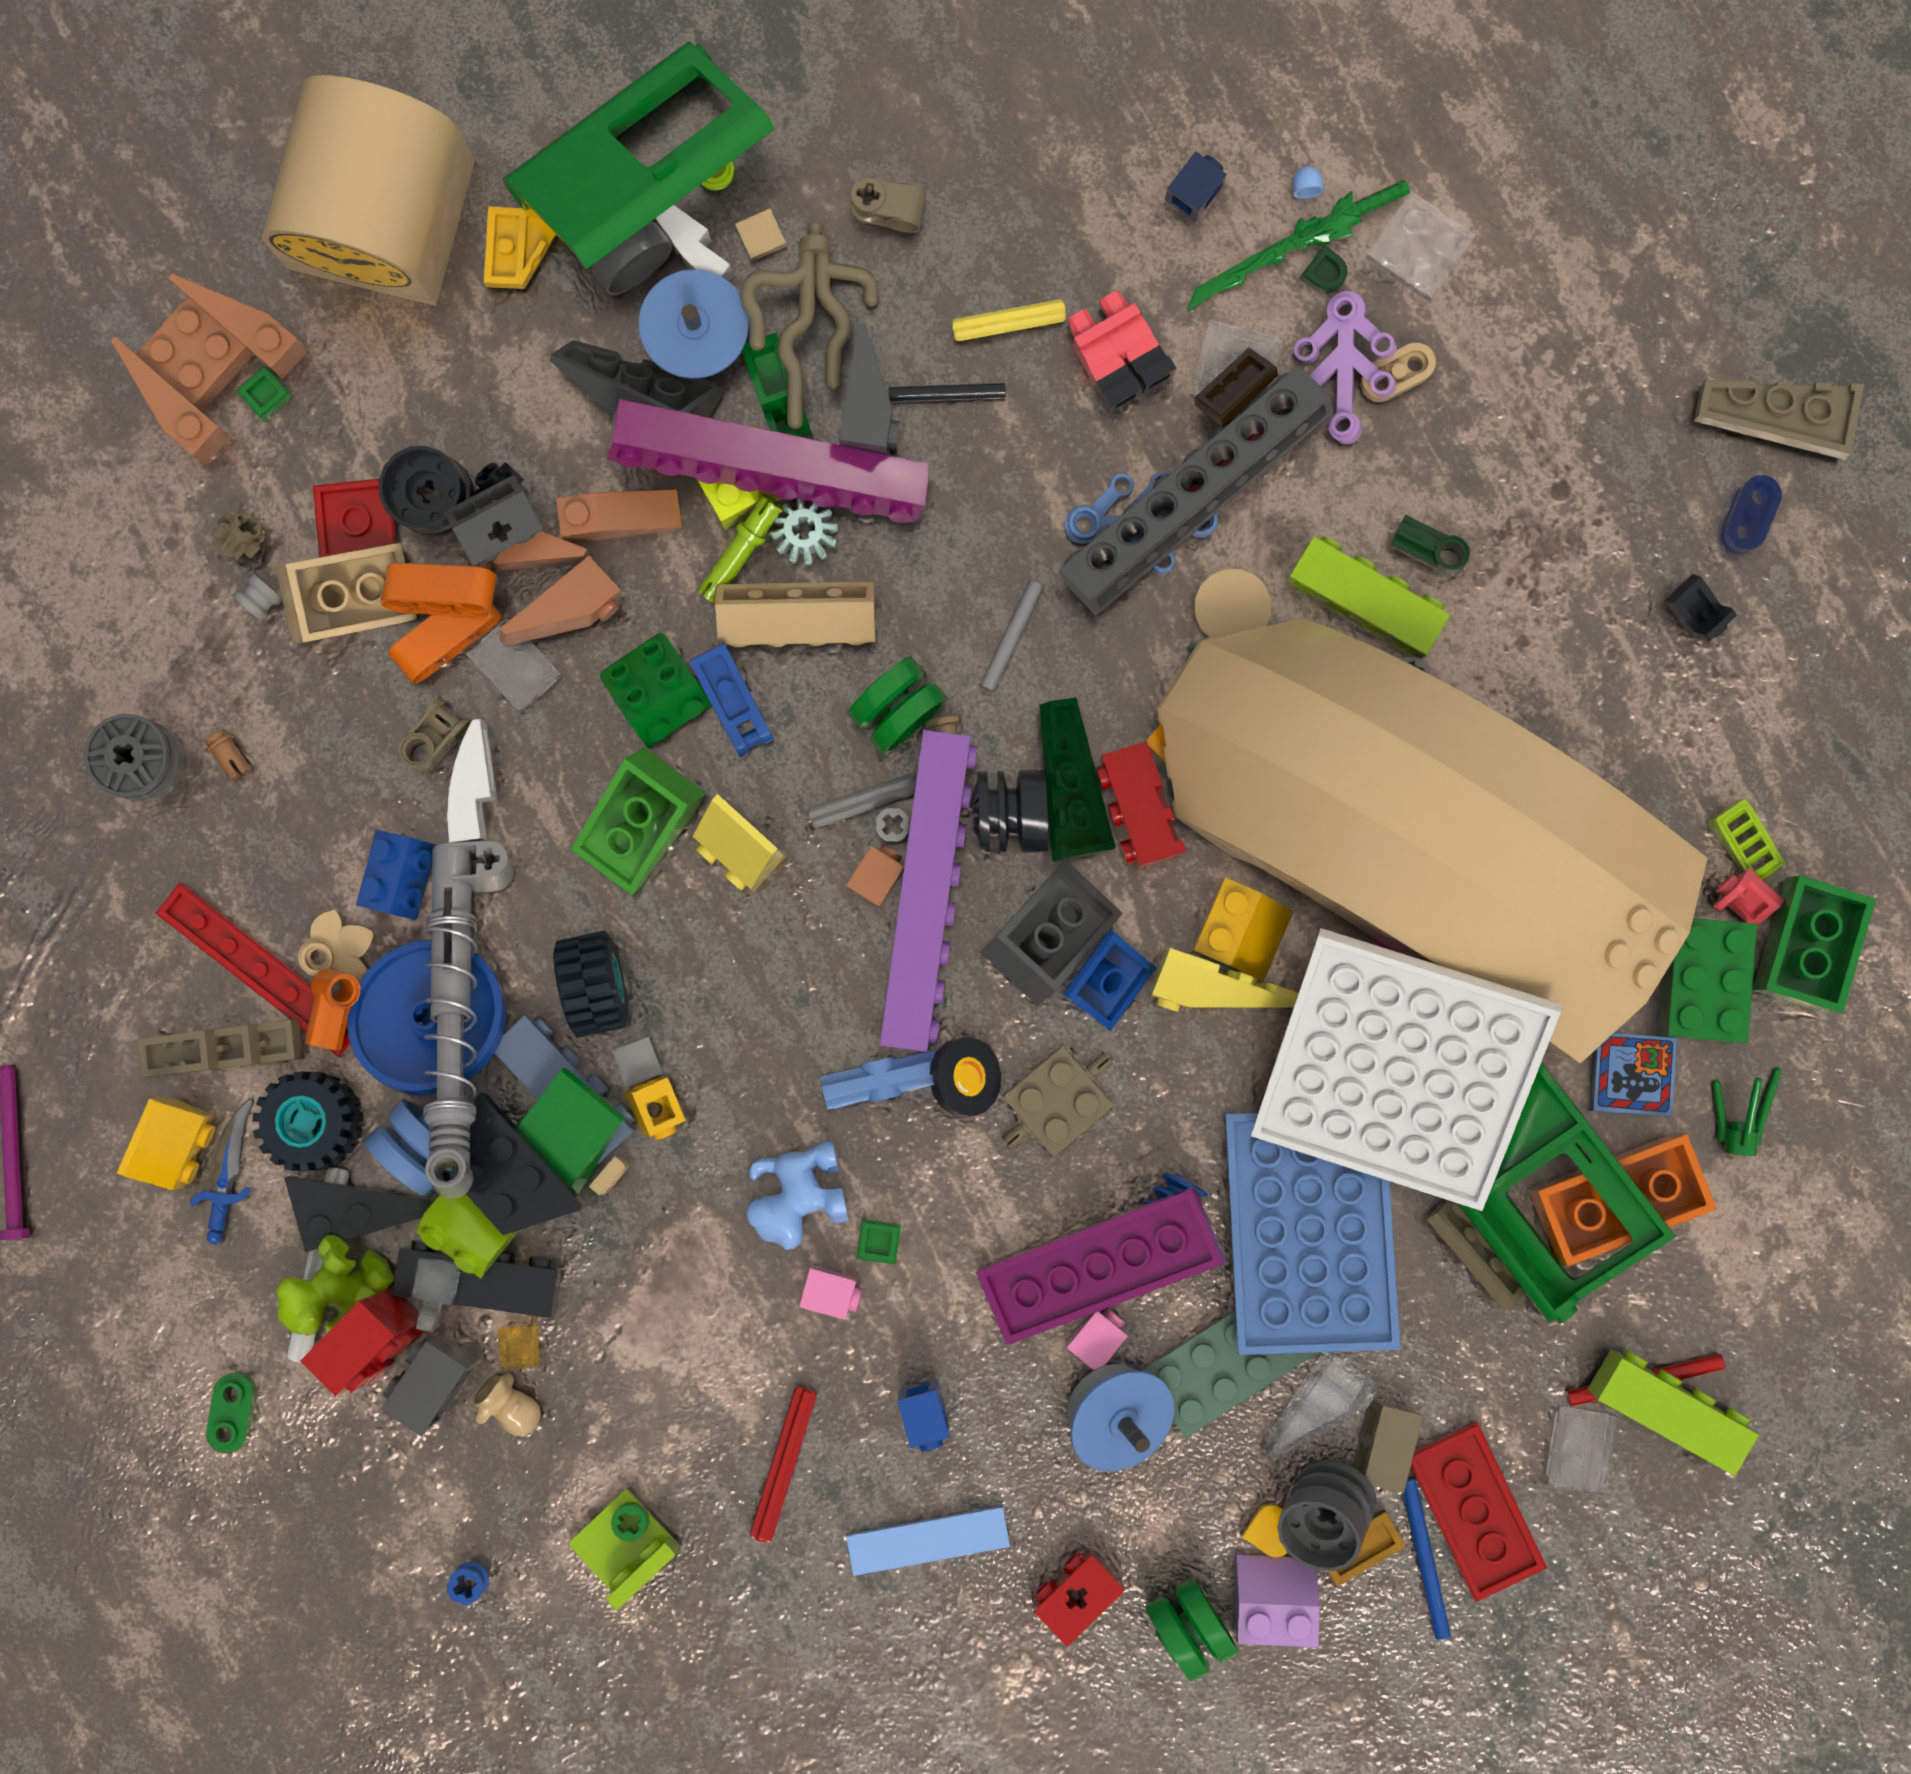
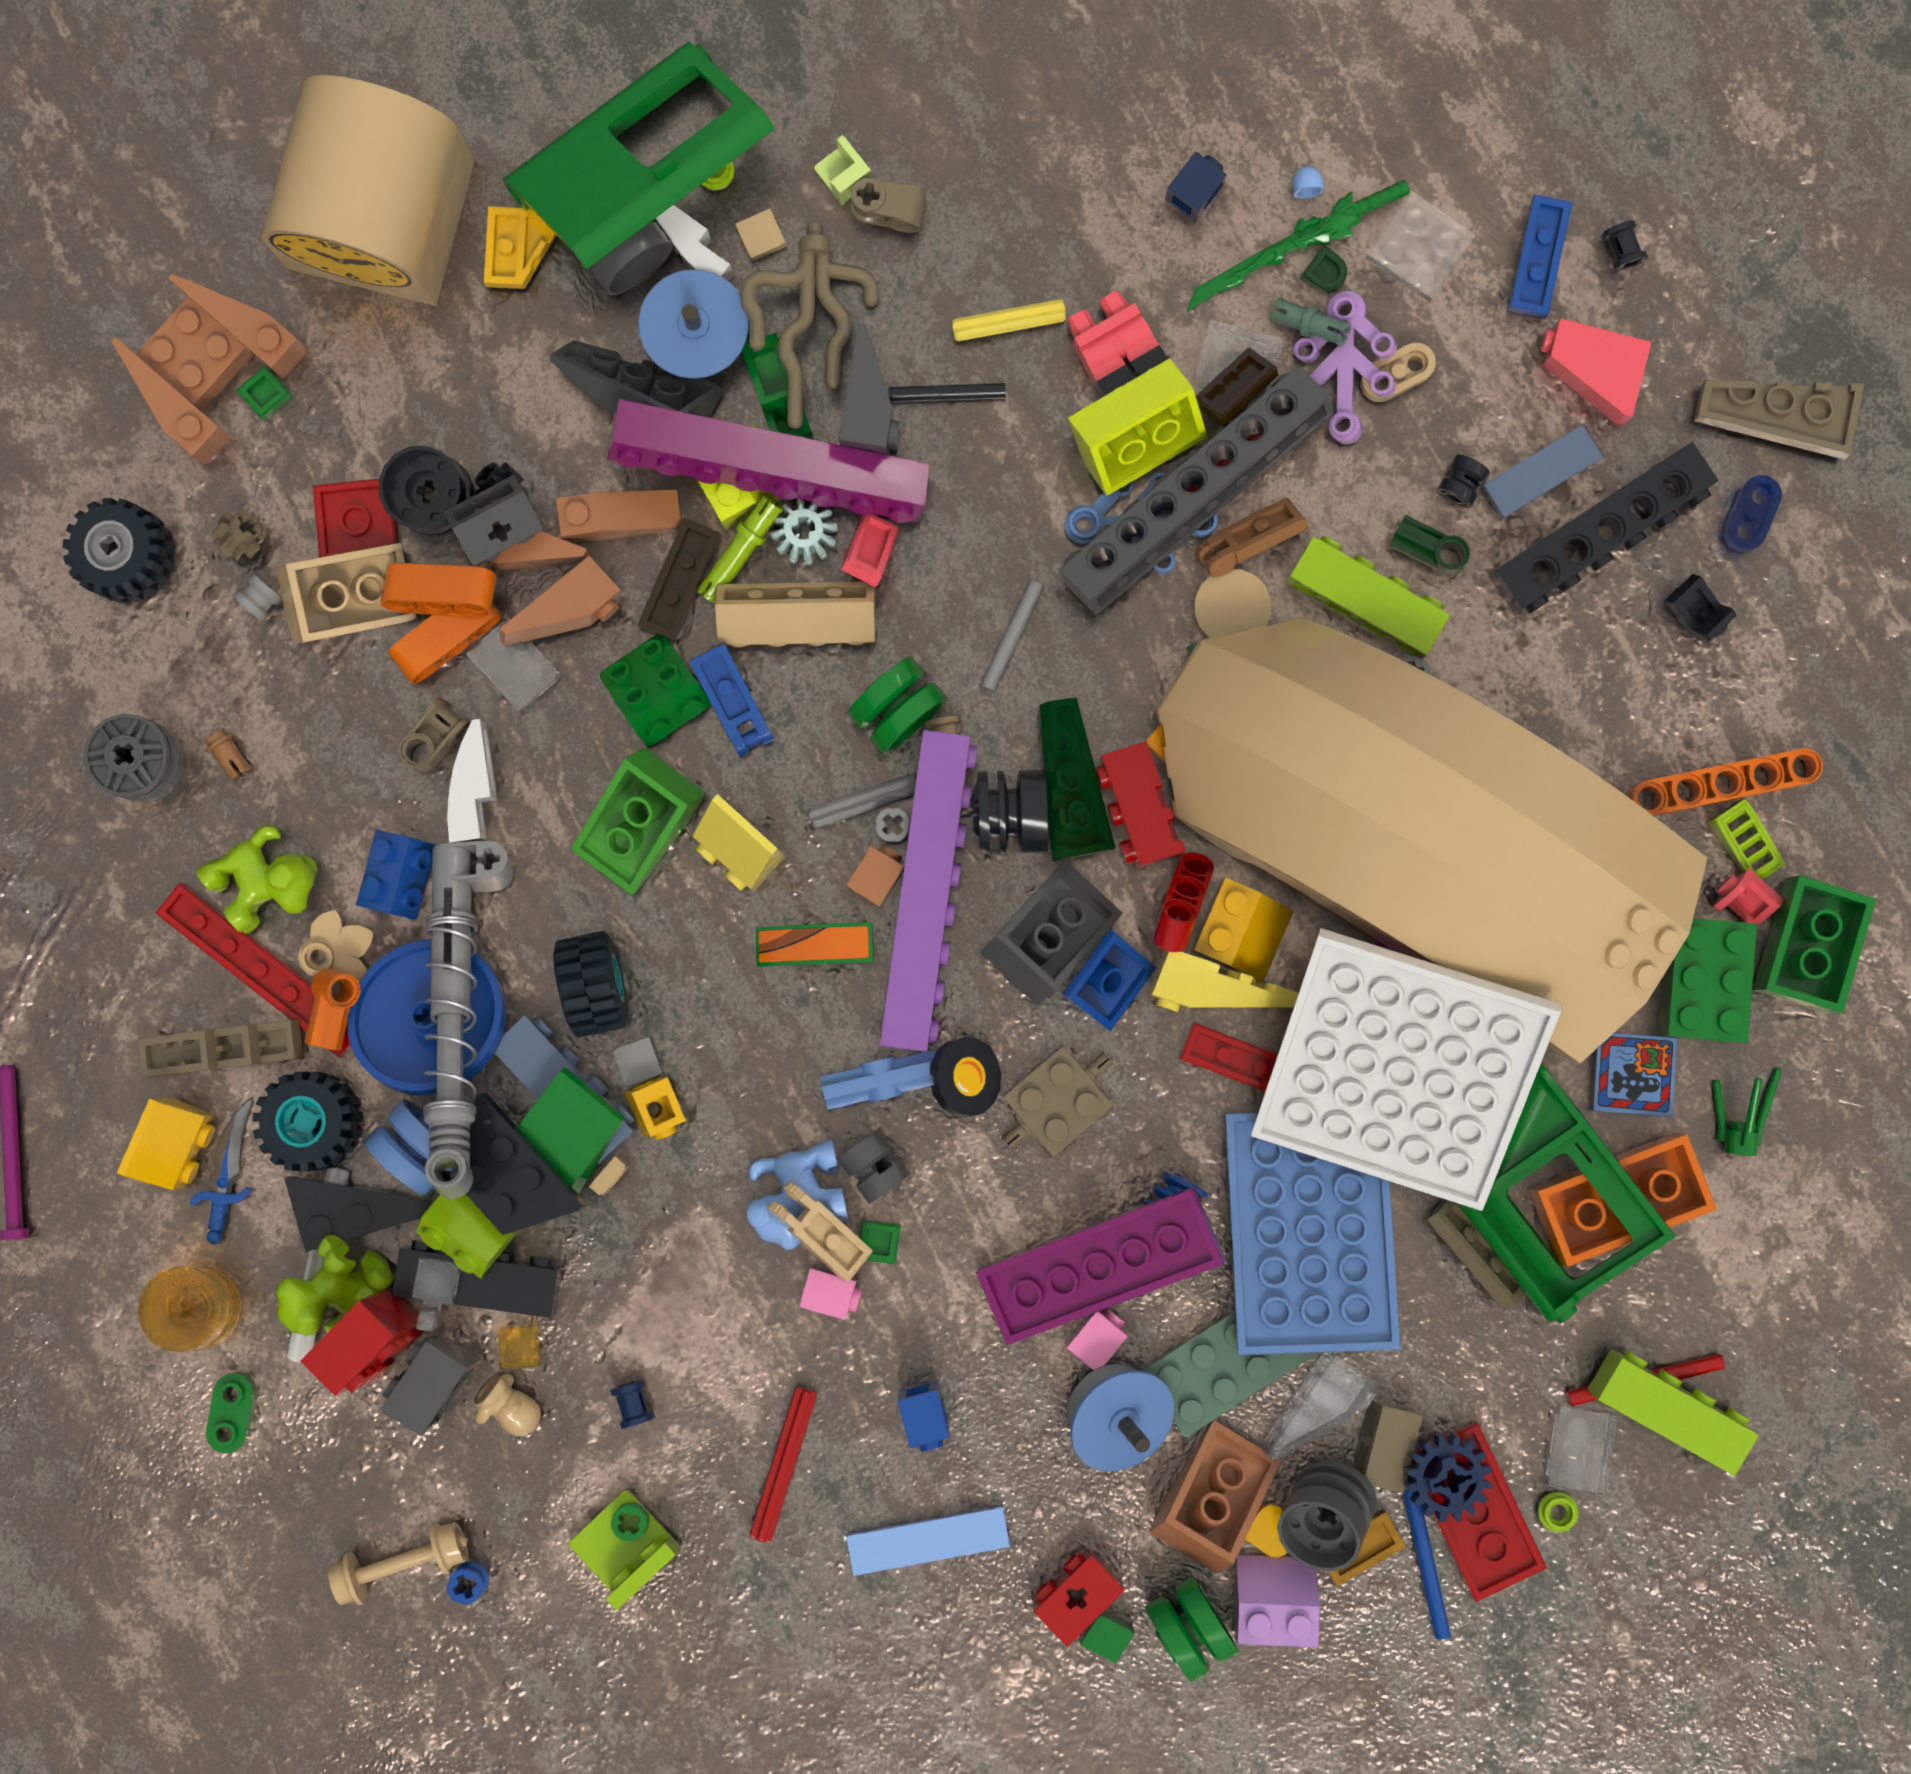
none -> black wheel [62,498,176,603]
none -> clear yellow wheel [138,1266,242,1352]
none -> lime animal [196,824,318,934]
none -> tan piece [328,1522,468,1605]
none -> dark blue bush [610,1379,656,1429]
none -> dark brown plate [637,518,721,642]
none -> slope [755,922,874,967]
none -> tan hinge [767,1181,873,1282]
none -> yellowish green panel [814,135,871,205]
none -> dark grey wheel [837,1129,911,1204]
none -> coral tile [840,514,899,588]
none -> neon yellow brick [1068,358,1208,496]
none -> green slope [1080,1611,1135,1664]
none -> nougat slope [1149,1420,1281,1573]
none -> red beam [1153,852,1214,952]
none -> red tile [1179,1022,1278,1092]
none -> medium nougat hinge [1194,498,1308,578]
none -> sand green pin [1270,297,1351,347]
none -> dark blue gear [1403,1432,1493,1522]
none -> black wheel [1437,454,1490,508]
none -> sand blue tile [1481,424,1603,520]
none -> black brick [1489,442,1719,615]
none -> blue plate [1507,194,1573,319]
none -> lime plate [1537,1491,1579,1533]
none -> coral slope [1540,318,1652,426]
none -> black bush [1601,220,1648,272]
none -> orange beam [1625,748,1823,816]

